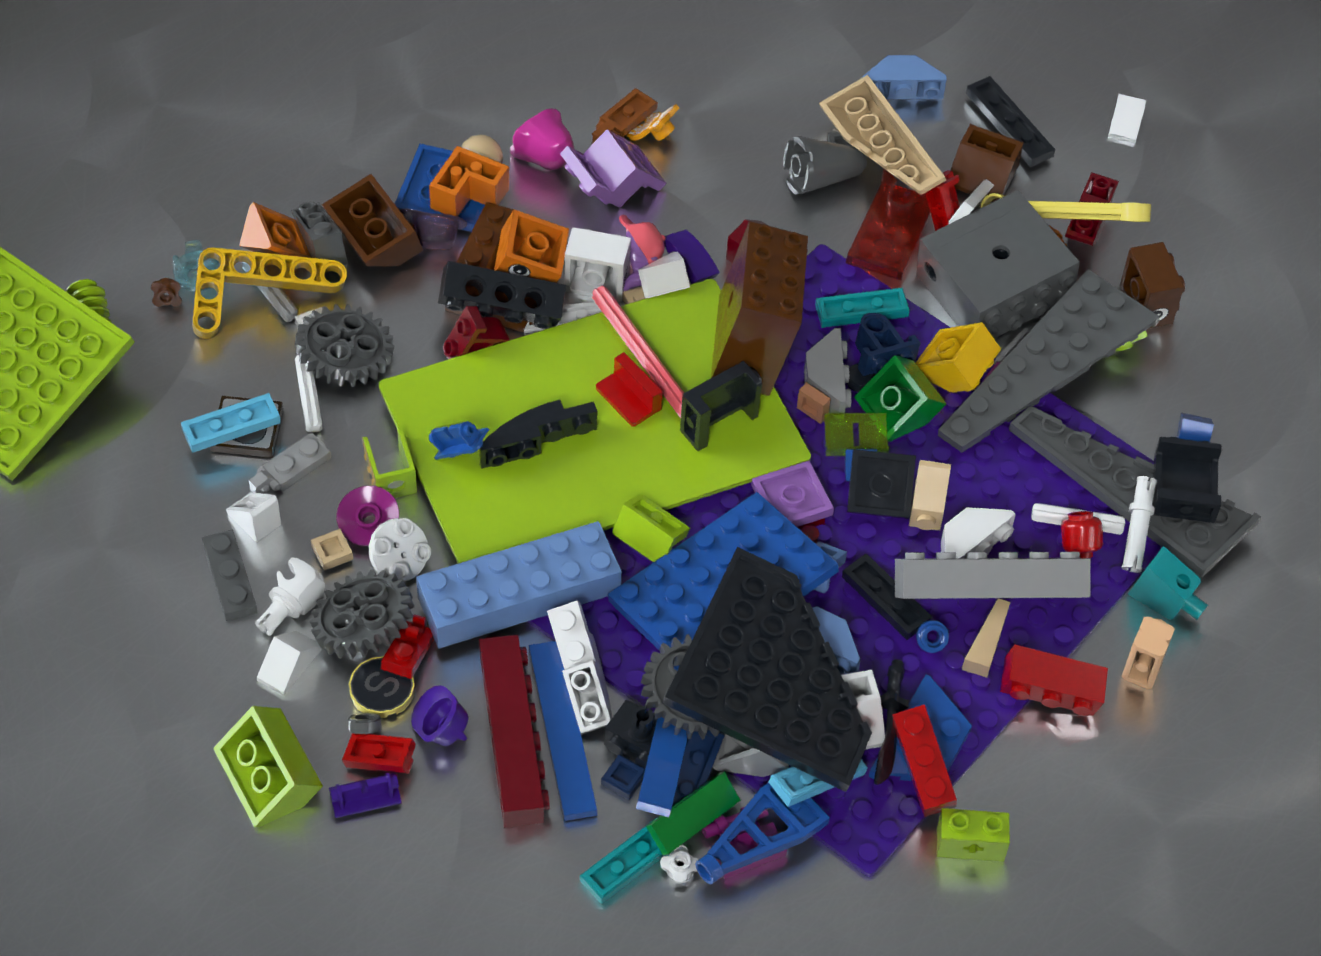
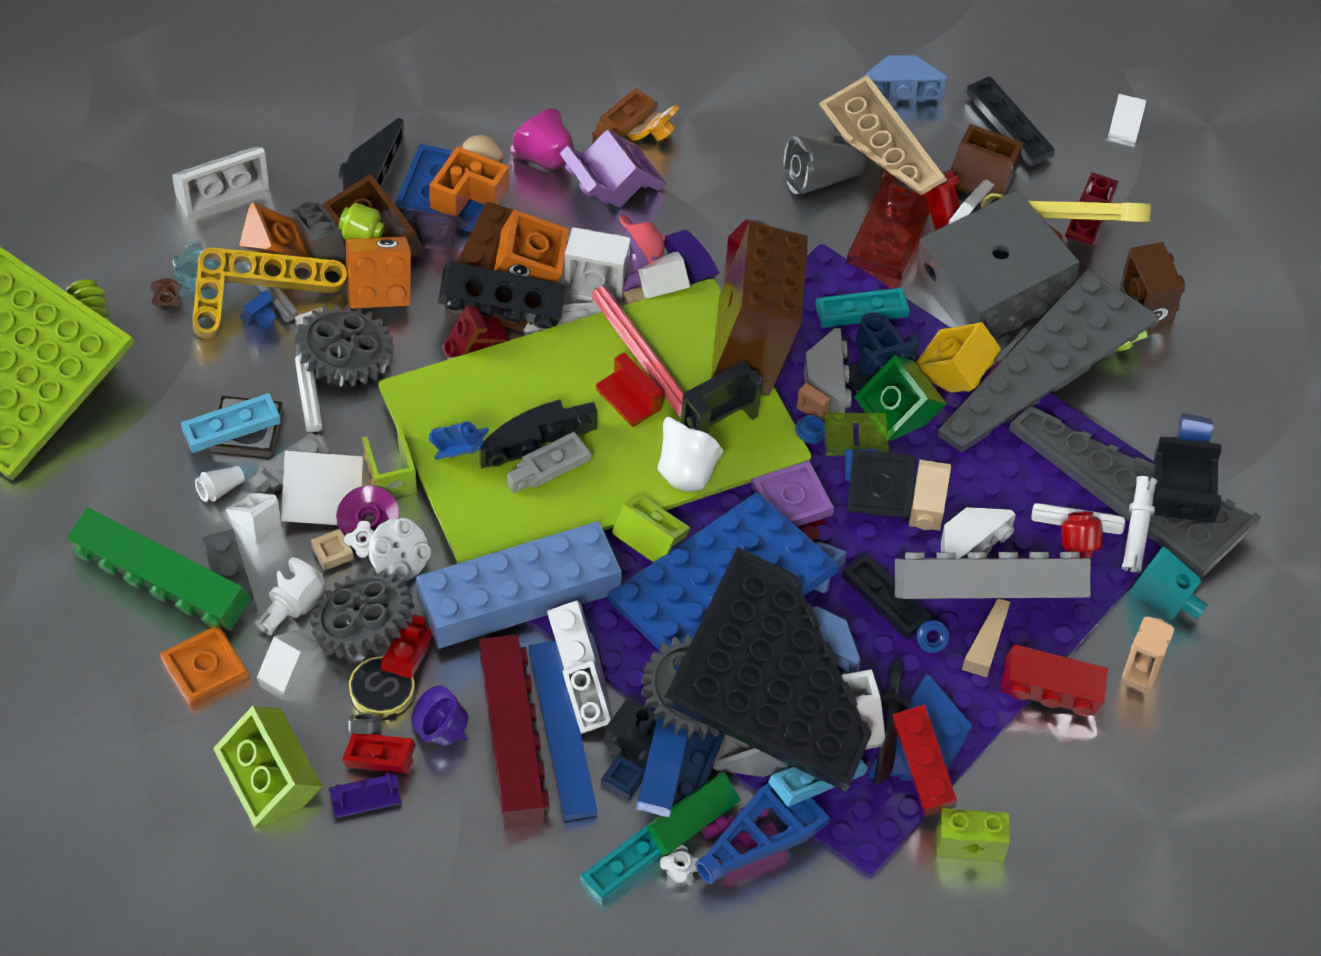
none -> green brick [66,507,251,631]
none -> orange tile [160,626,250,707]
none -> white slope [172,147,269,218]
none -> white cone [195,465,245,502]
none -> blue tile [239,289,277,330]
none -> white sticker [281,451,363,525]
none -> lime head [338,203,385,240]
none -> black slope [339,118,405,191]
none -> white plate [344,521,374,558]
none -> orange brick [346,237,411,308]
none -> light grey hinge [506,432,592,493]
none -> white piece [658,417,723,492]
none -> blue plate [795,415,825,444]

